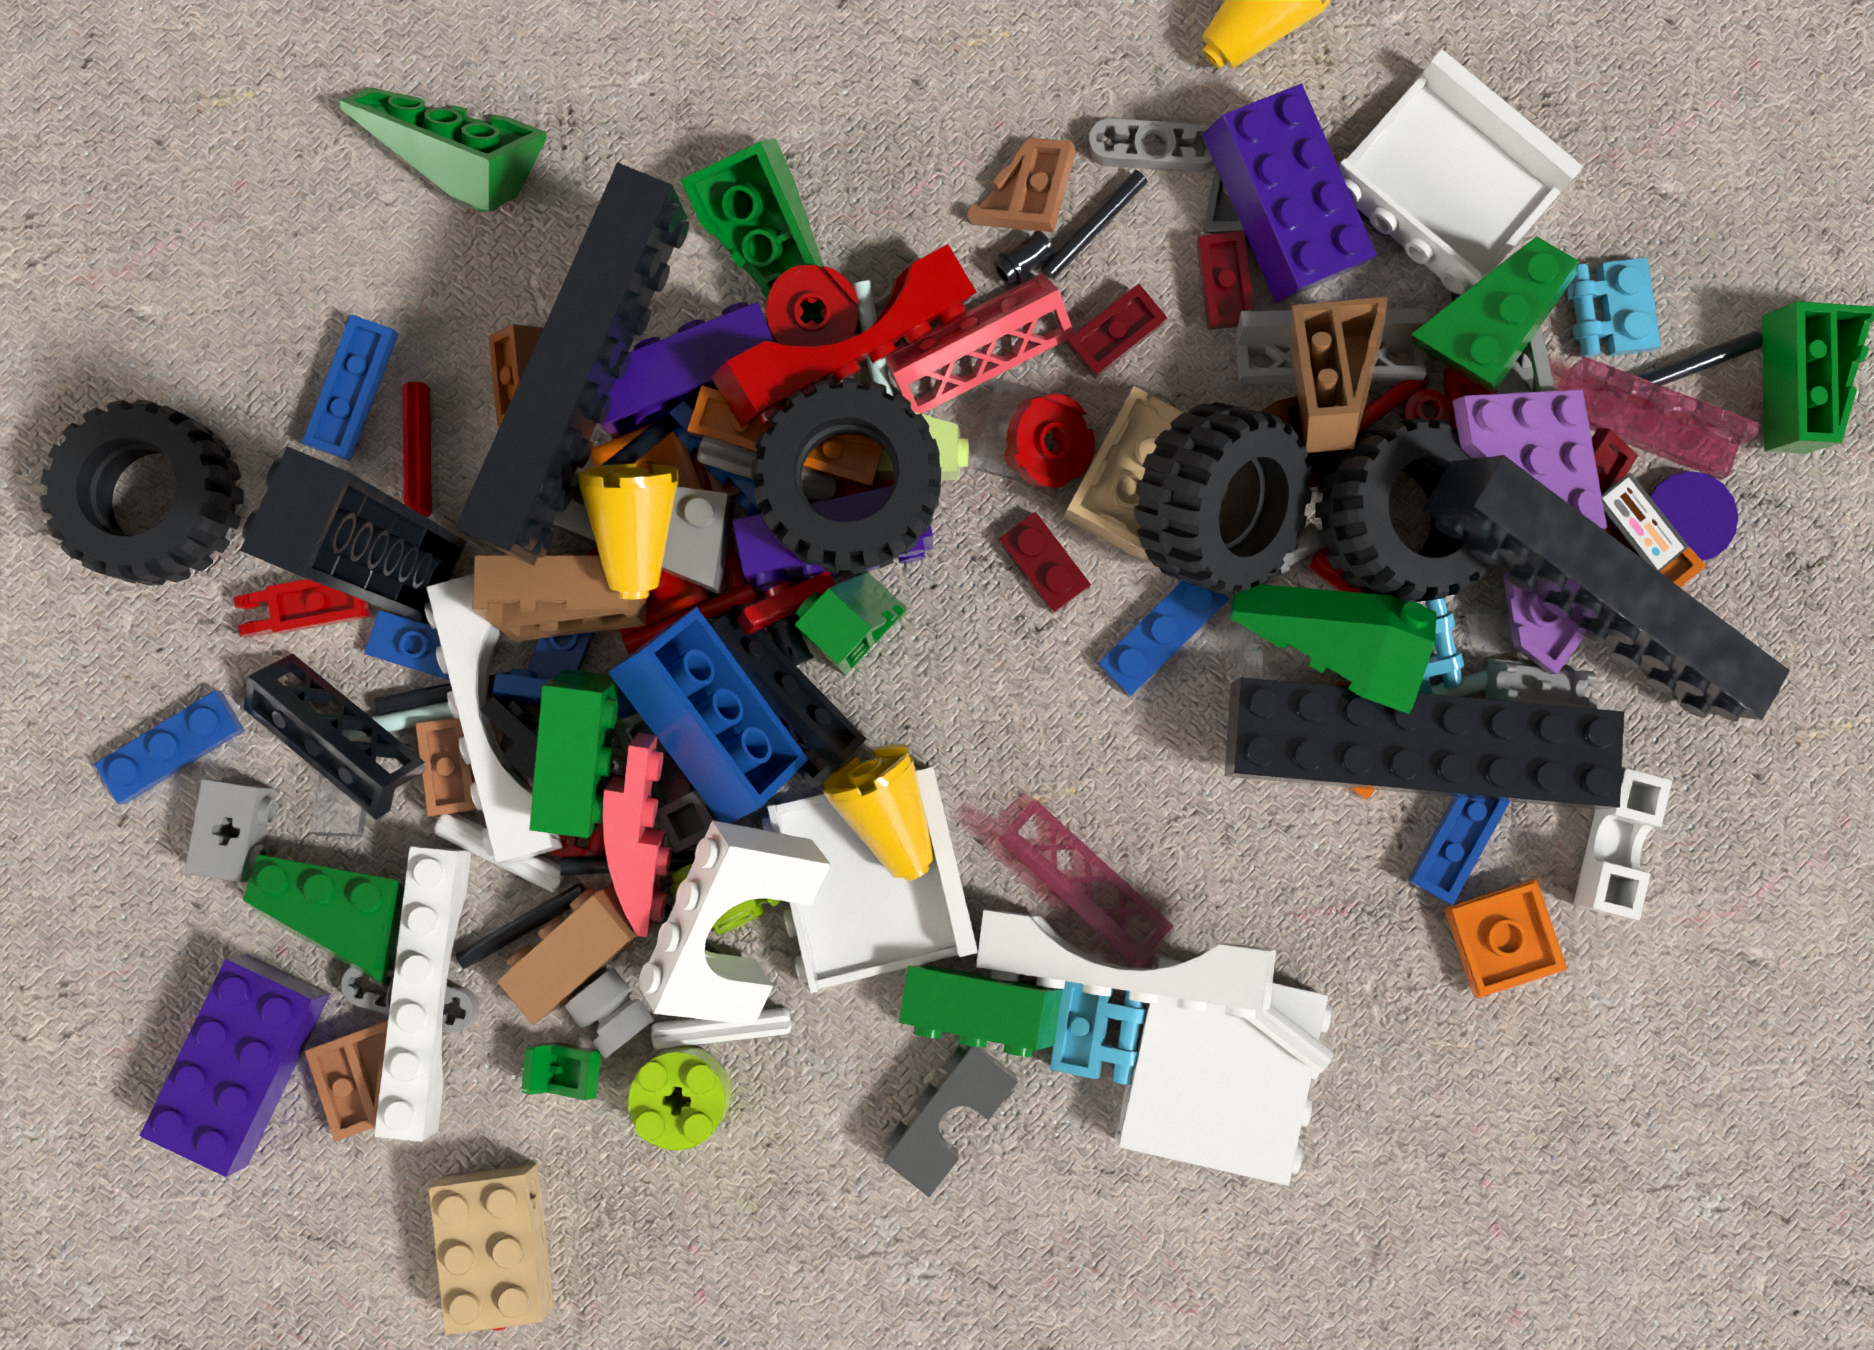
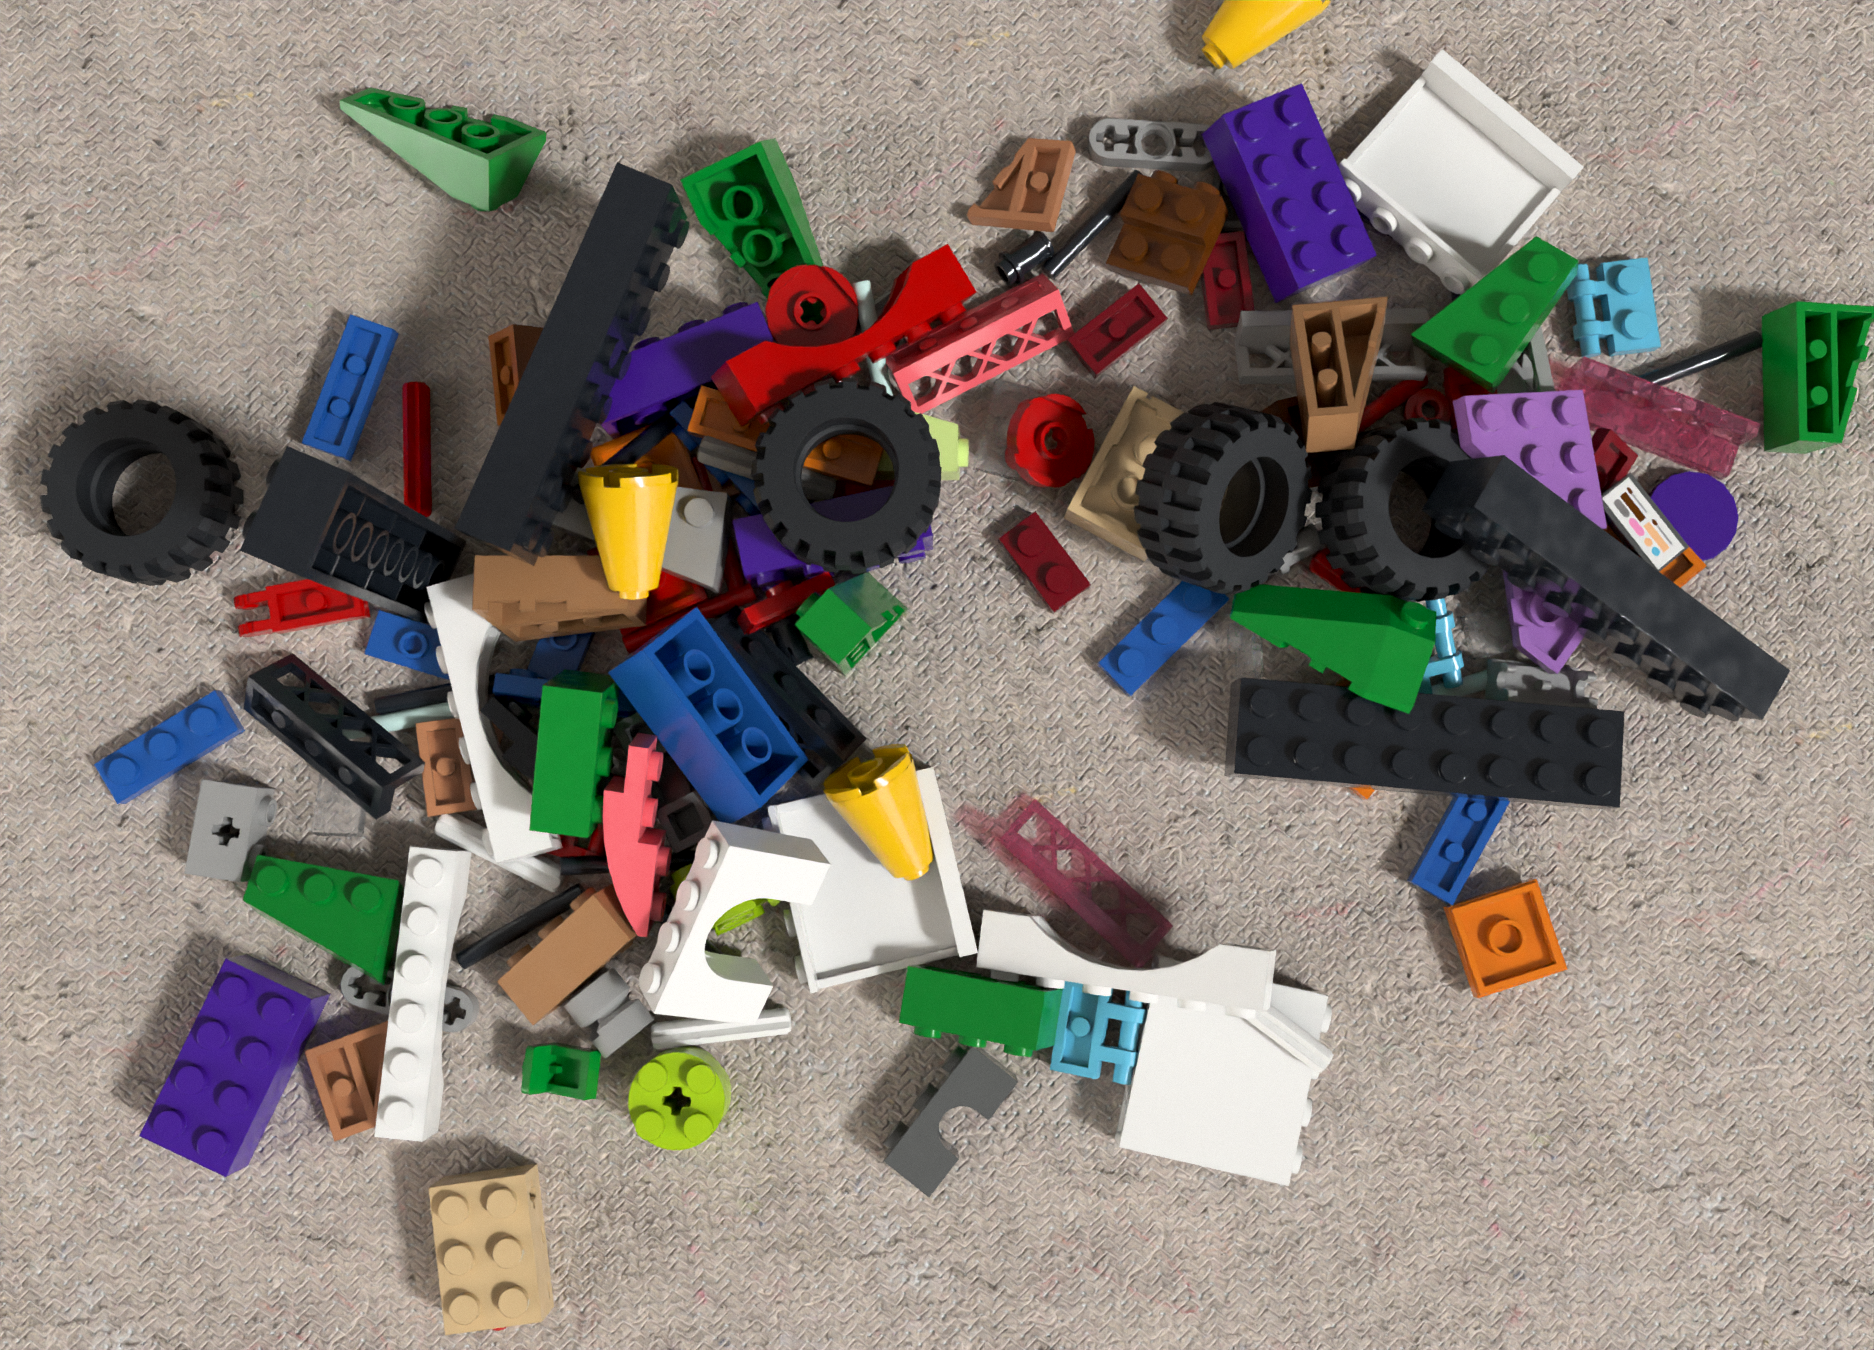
white arch [1573,768,1673,920] -> none
none -> reddish brown plate [1106,170,1229,296]

